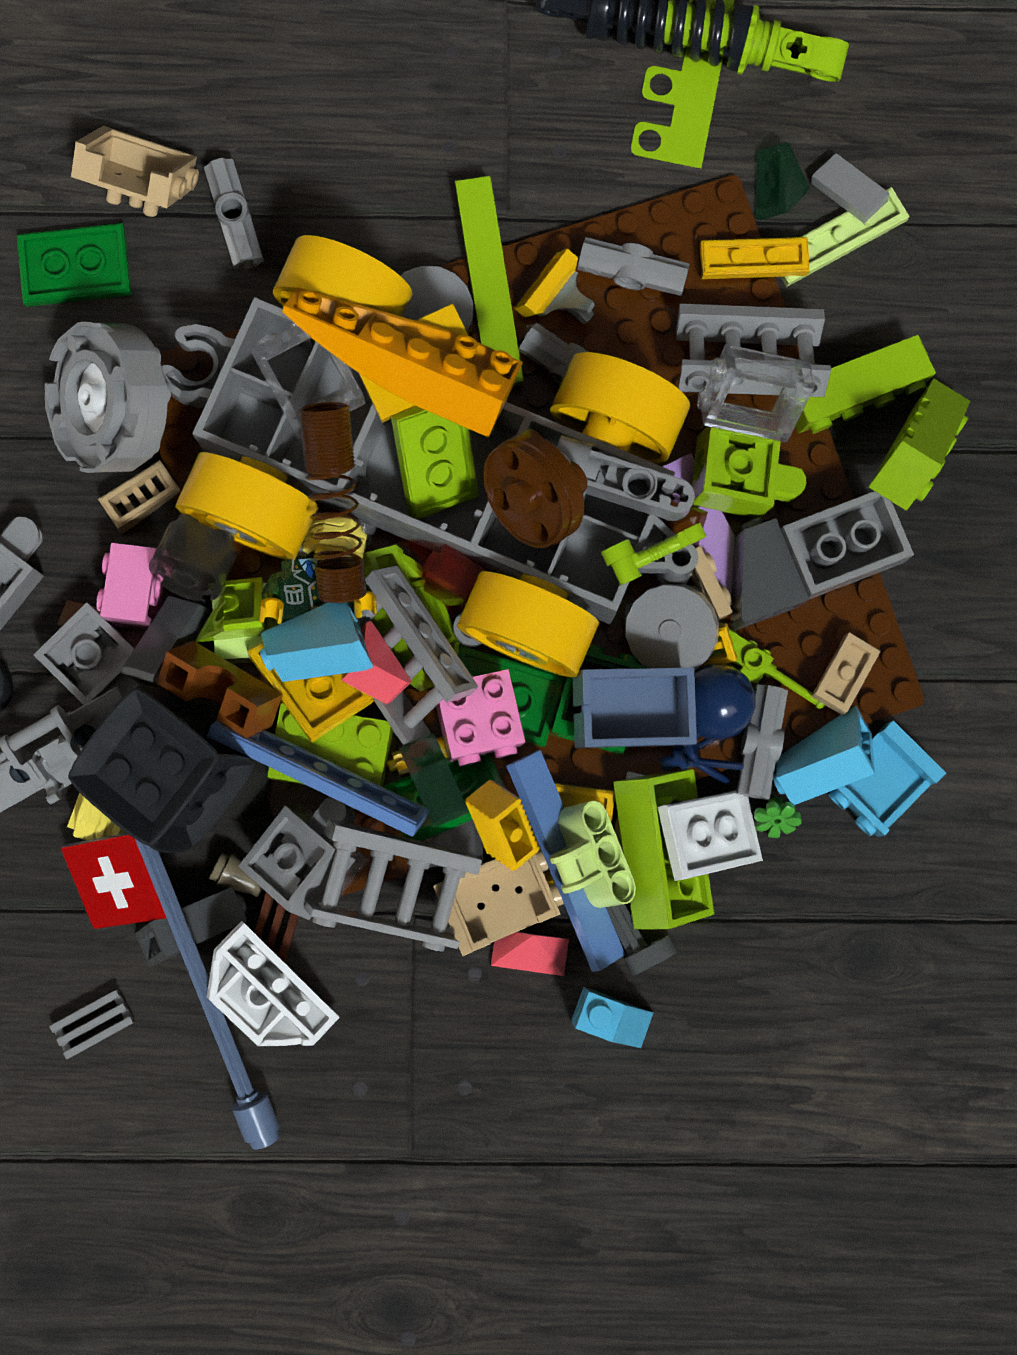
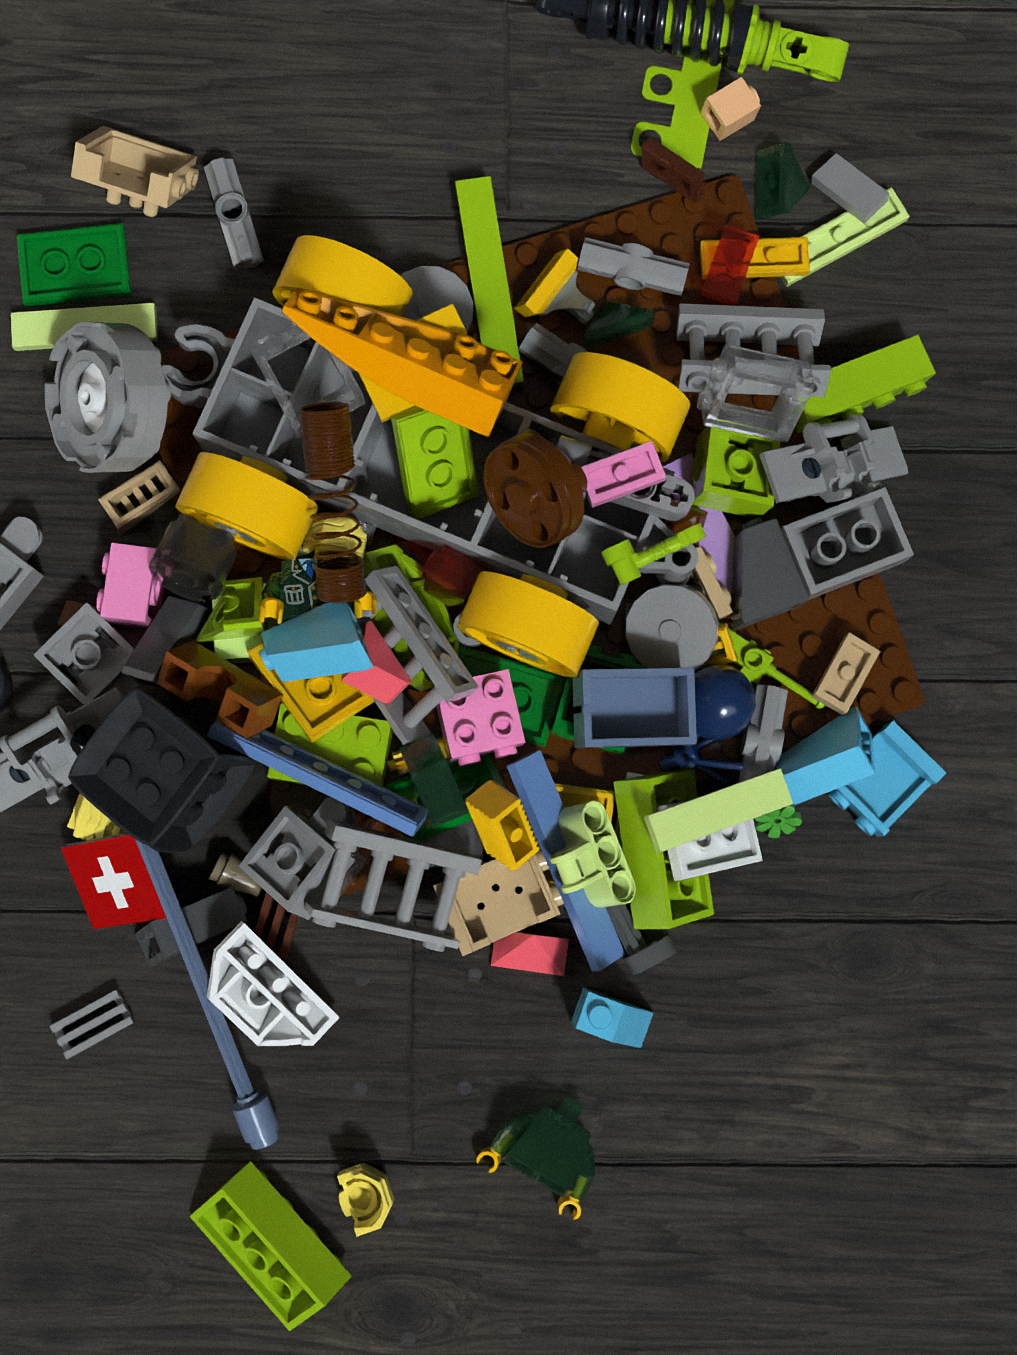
lime wedge [869,378,970,511] -> none
none -> yellowish green tile [11,303,158,351]
none -> lime slope [189,1161,352,1331]
none -> light yellow hair [337,1163,394,1237]
none -> clear green torso [477,1097,596,1220]
none -> bright pink plate [581,441,666,508]
none -> clear green slope [582,300,655,350]
none -> copper tile [642,137,705,204]
none -> yellowish green tile [644,768,793,853]
none -> light nougat brick [701,77,761,141]
none -> clear red plate [701,224,760,306]
none -> light grey piece [759,414,909,503]

